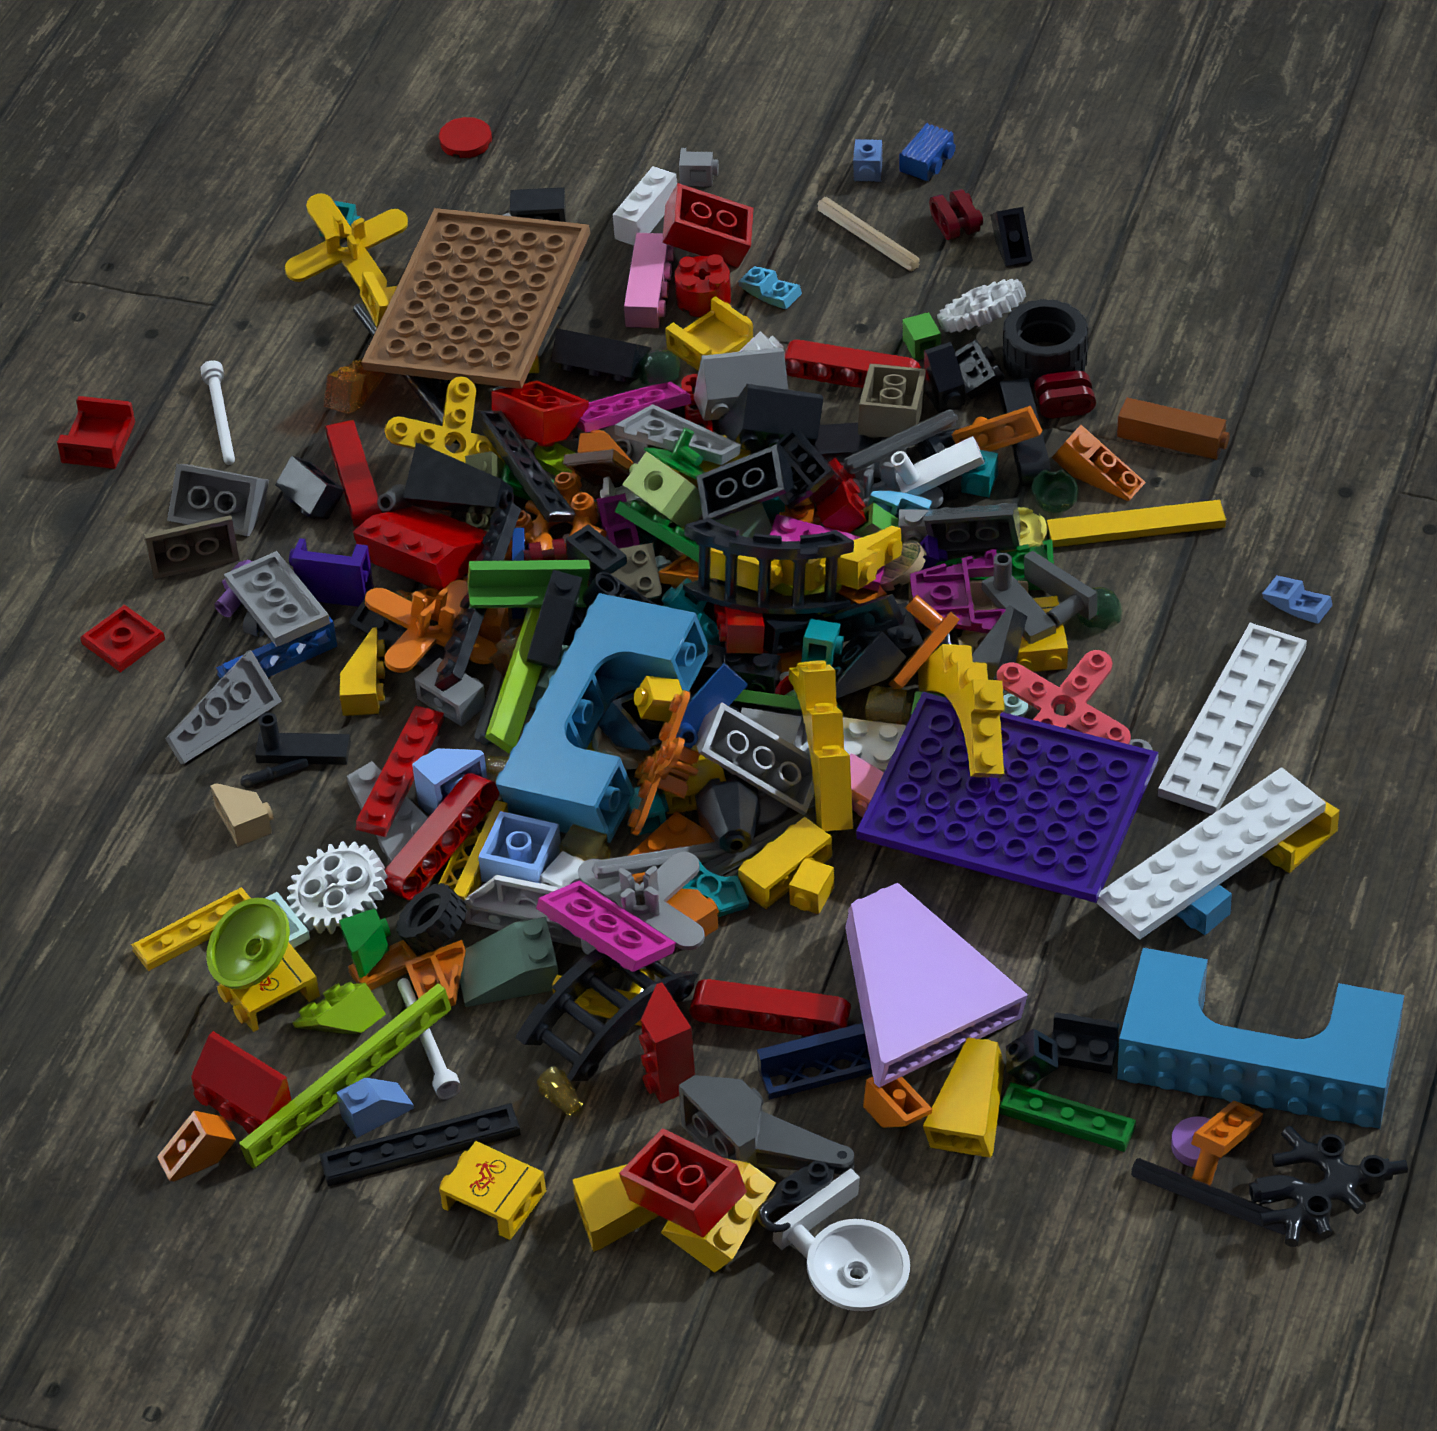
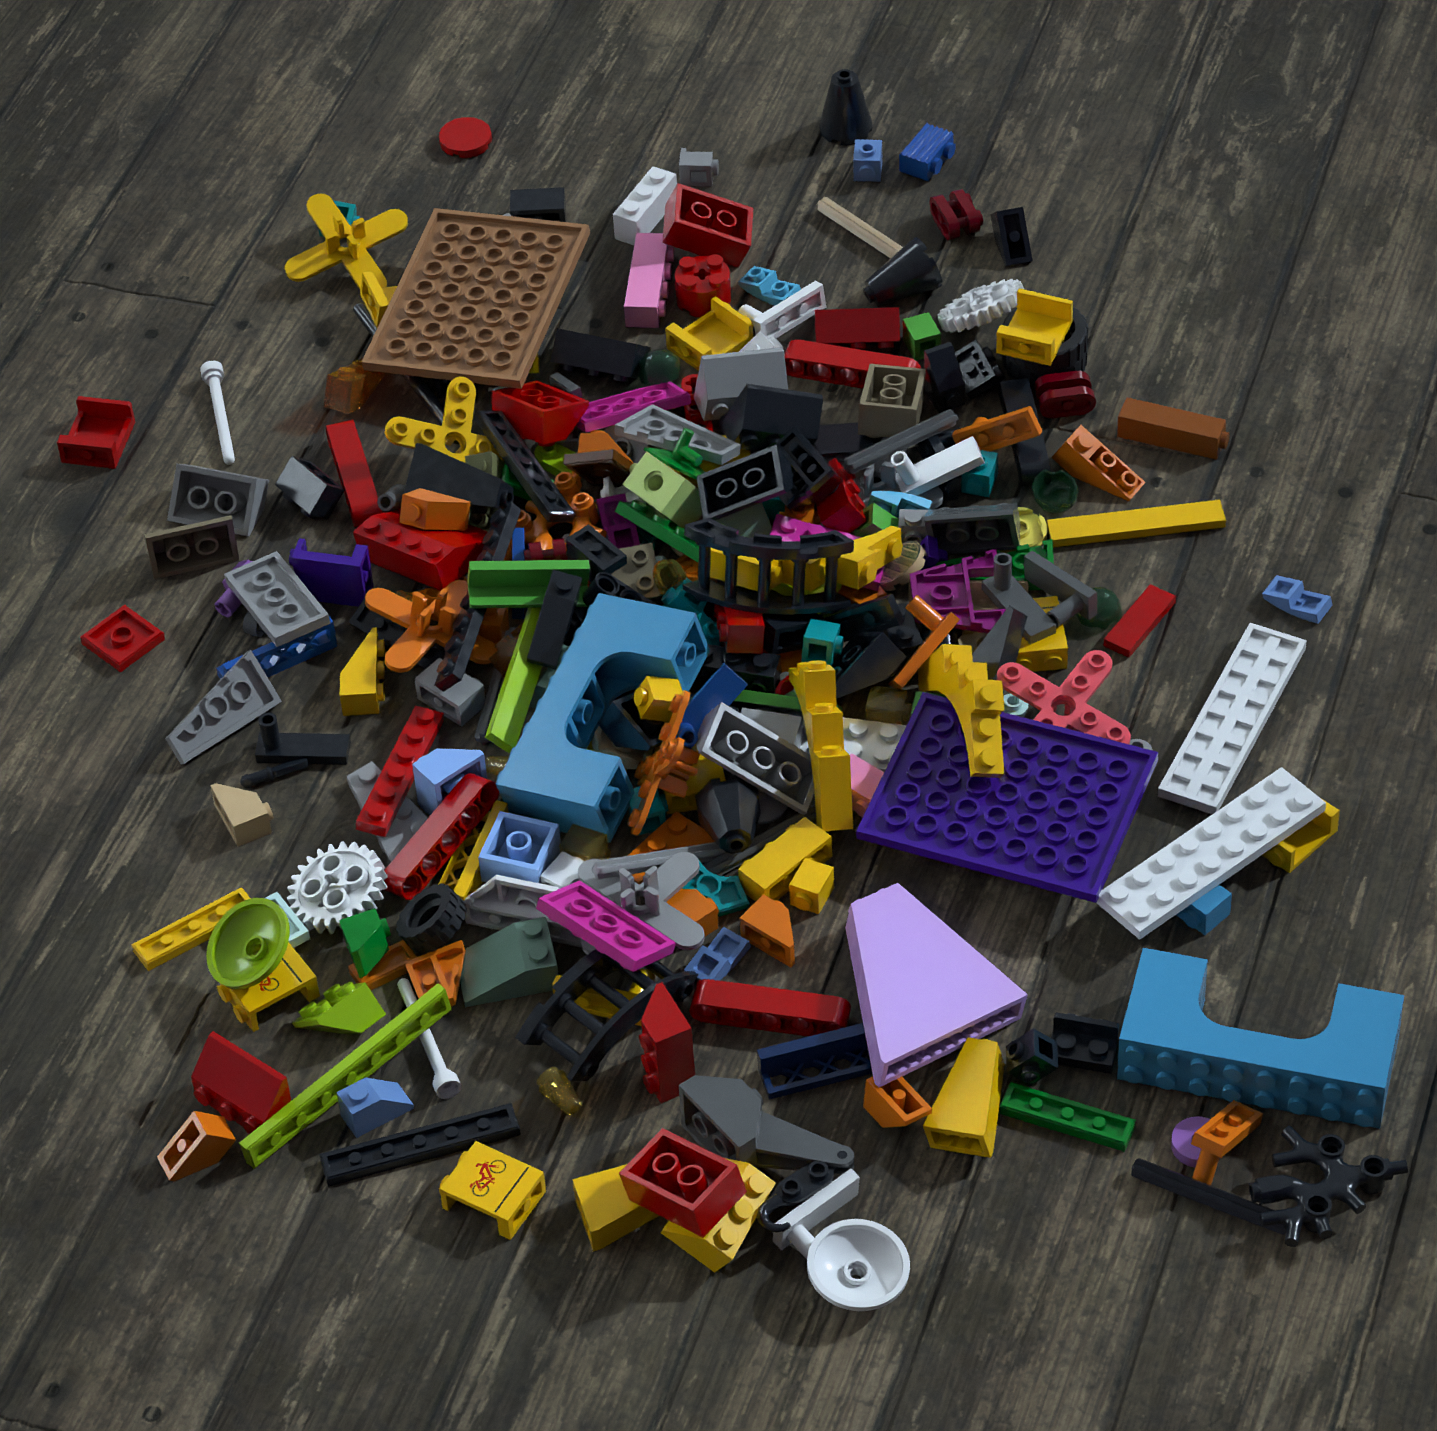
none -> orange slope [399,488,471,531]
none -> dark grey tile [549,373,582,398]
none -> clear yellow tile [653,559,687,595]
none -> medium blue slope [684,927,751,981]
none -> white piece [738,281,826,339]
none -> orange slope [740,894,795,968]
none -> red slope [815,307,900,349]
none -> black cone [819,69,873,146]
none -> black cone [863,237,943,305]
none -> yellow panel [996,288,1073,366]
none -> red tile [1103,584,1176,658]

